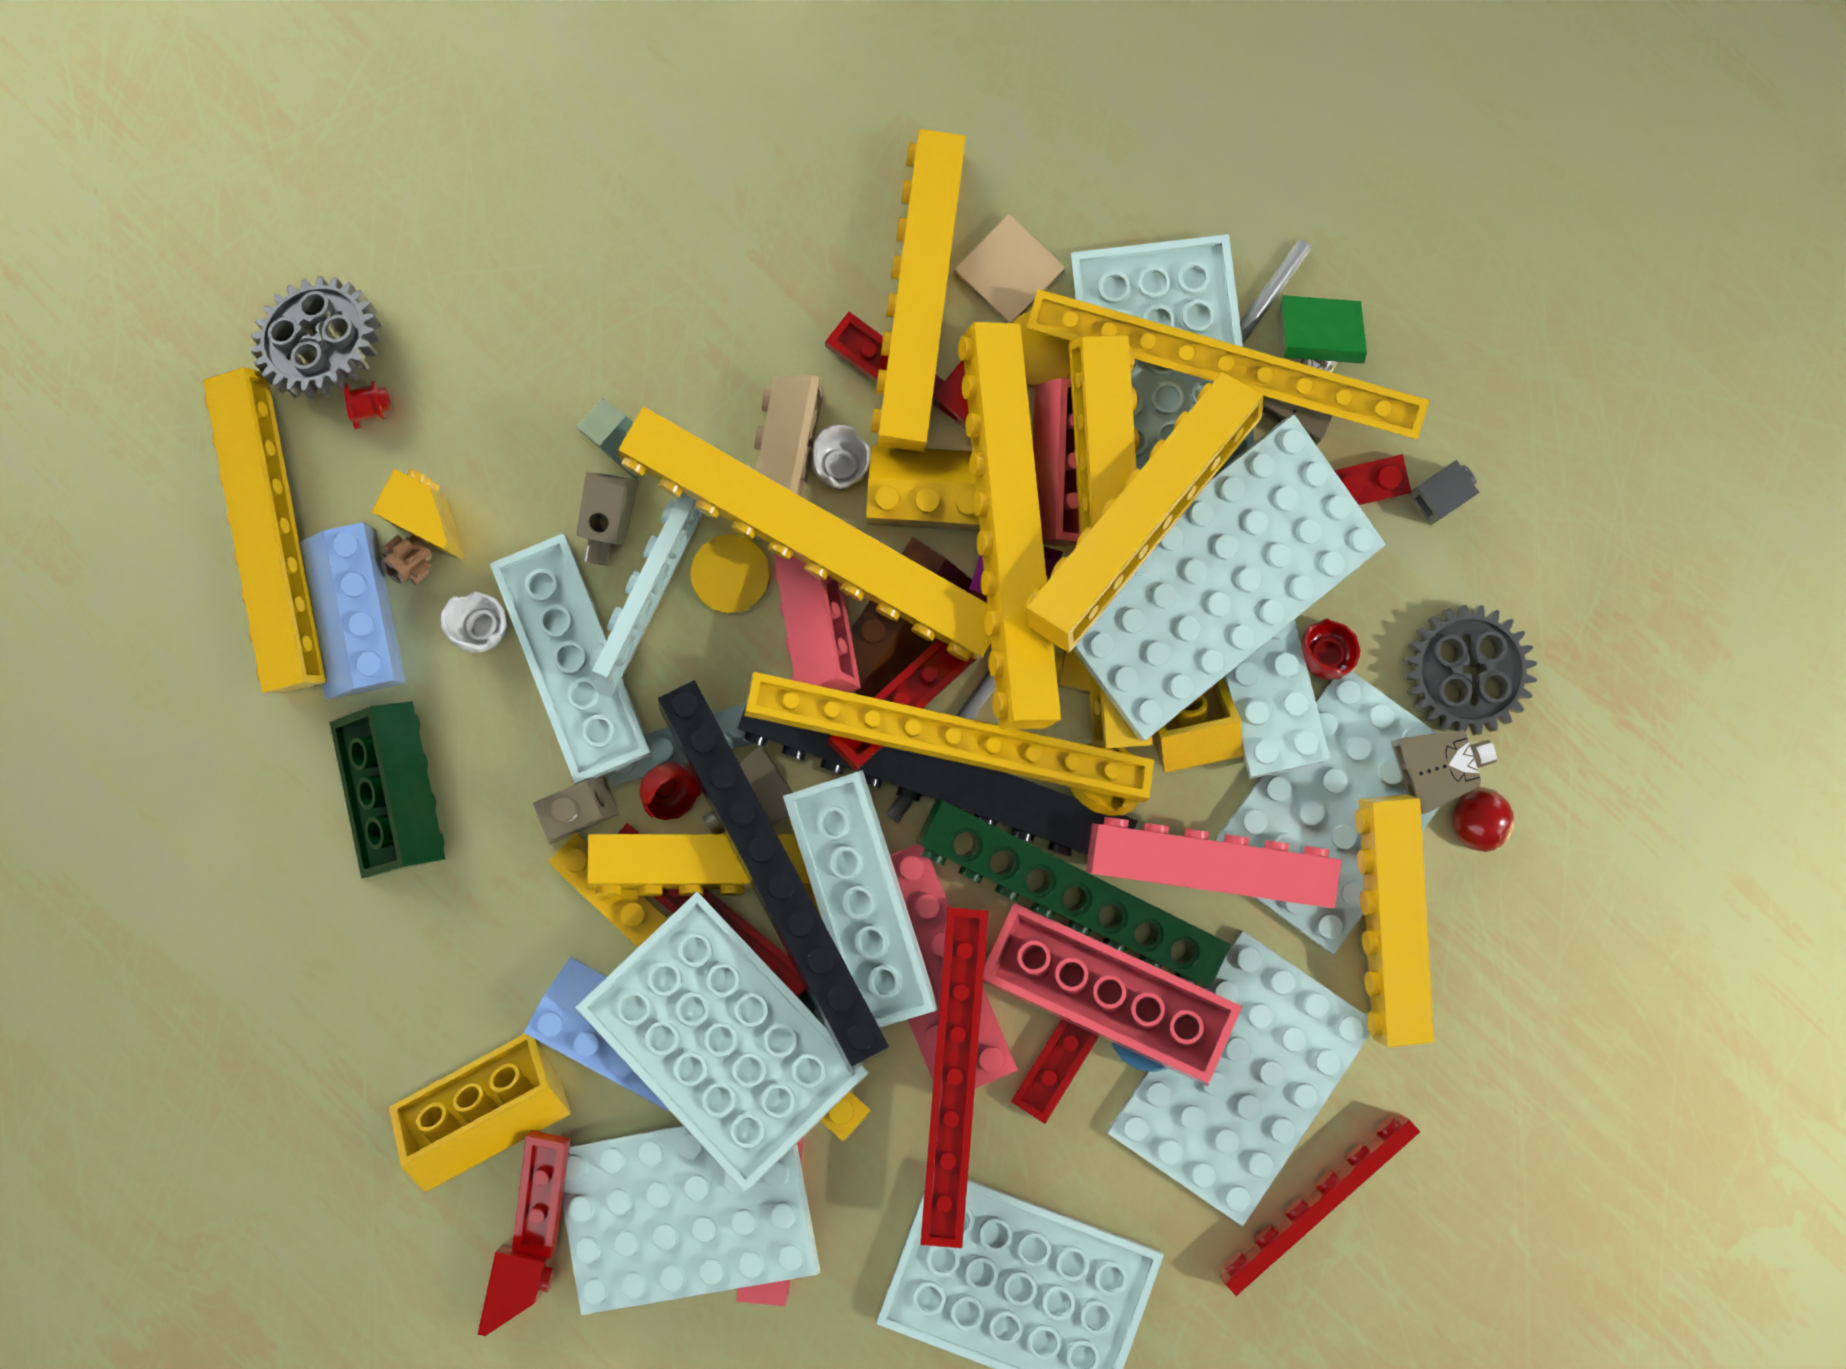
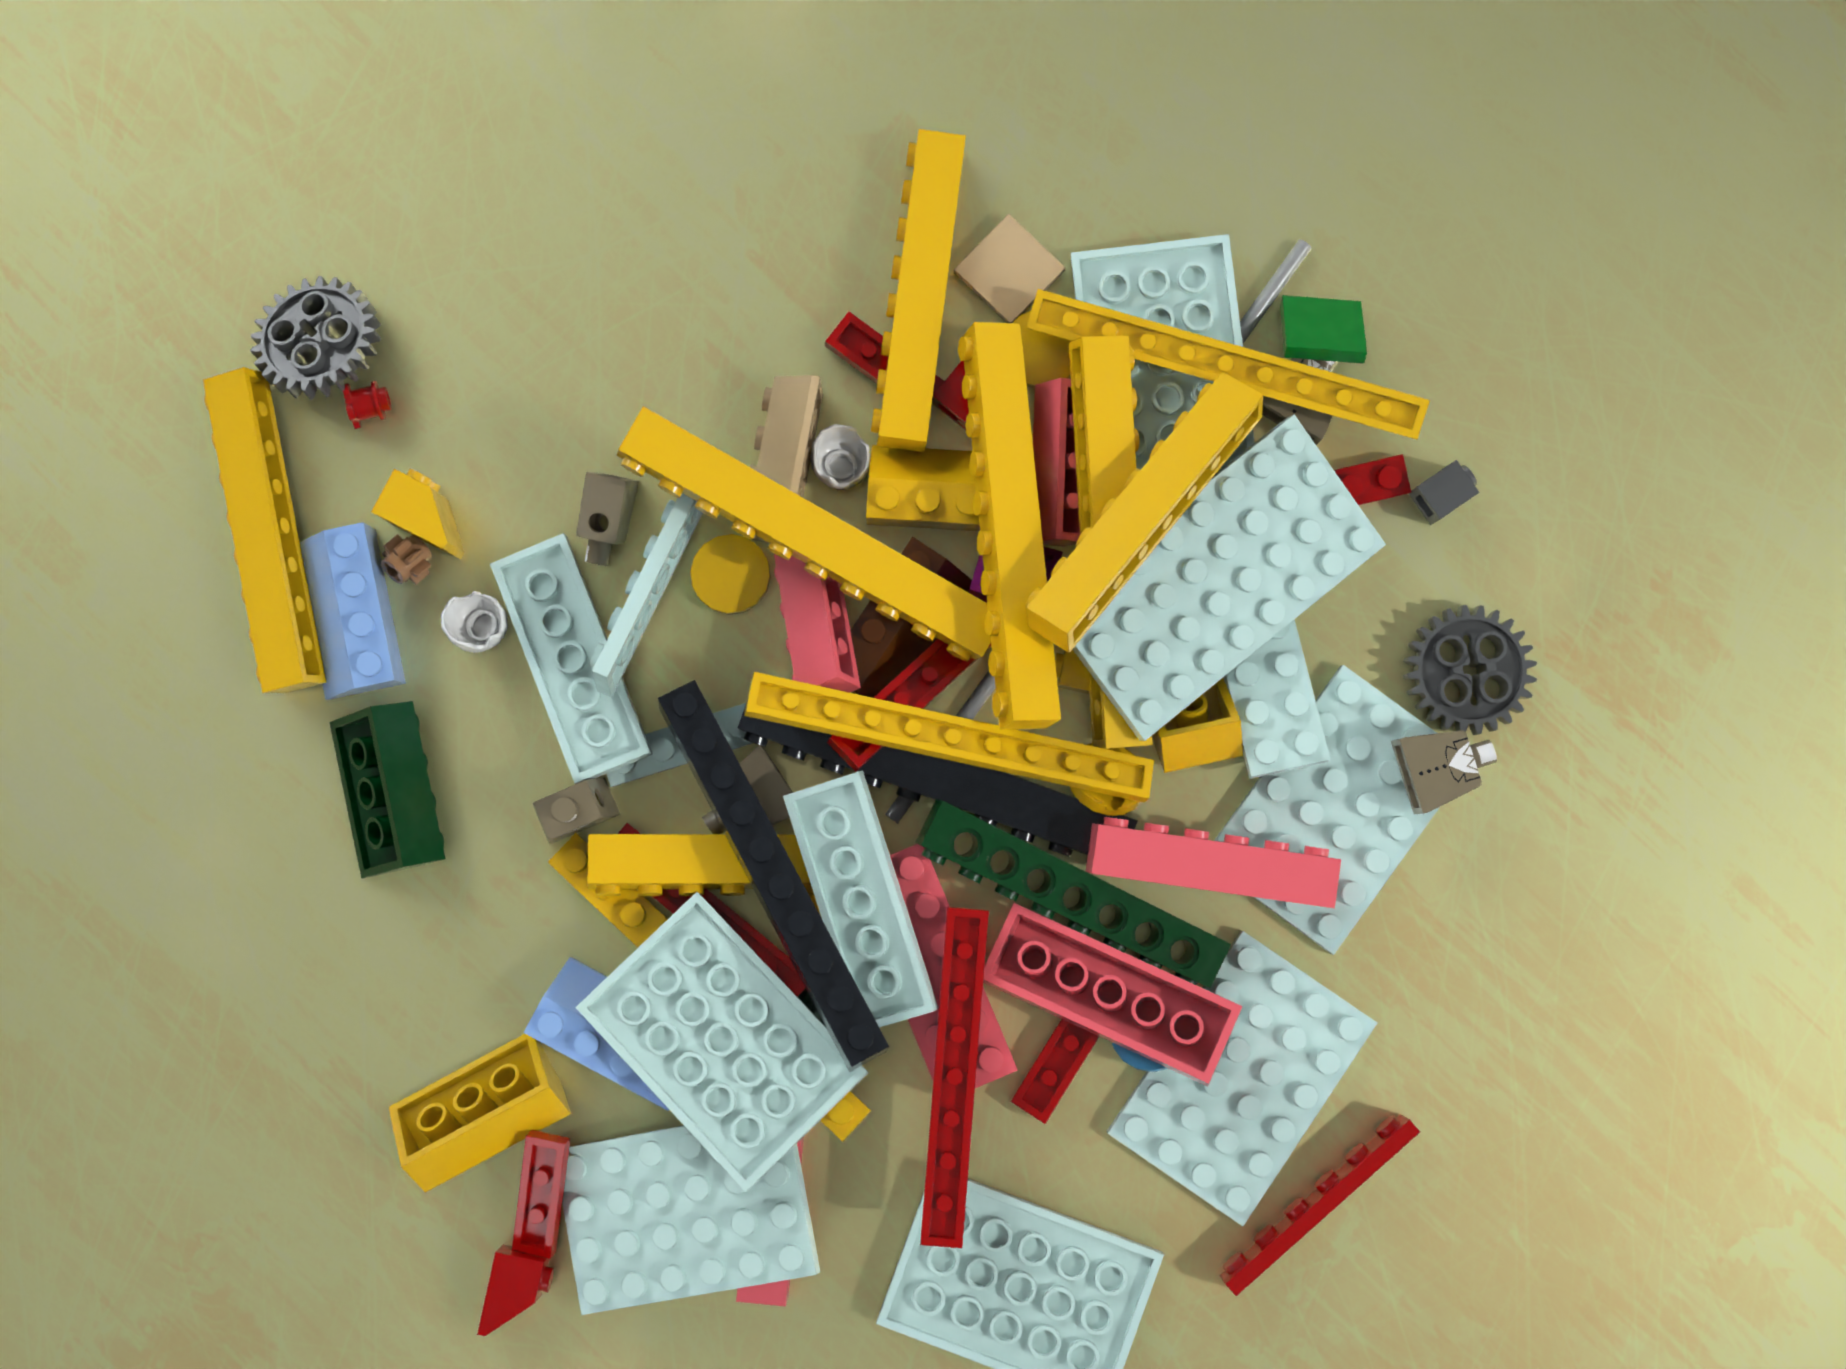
sand green slope [576,398,639,480] -> none
red hair [639,762,701,820] -> none
red hair [1301,618,1361,680] -> none
yellow brick [1355,794,1435,1048] -> none
red hair [1452,787,1515,852] -> none

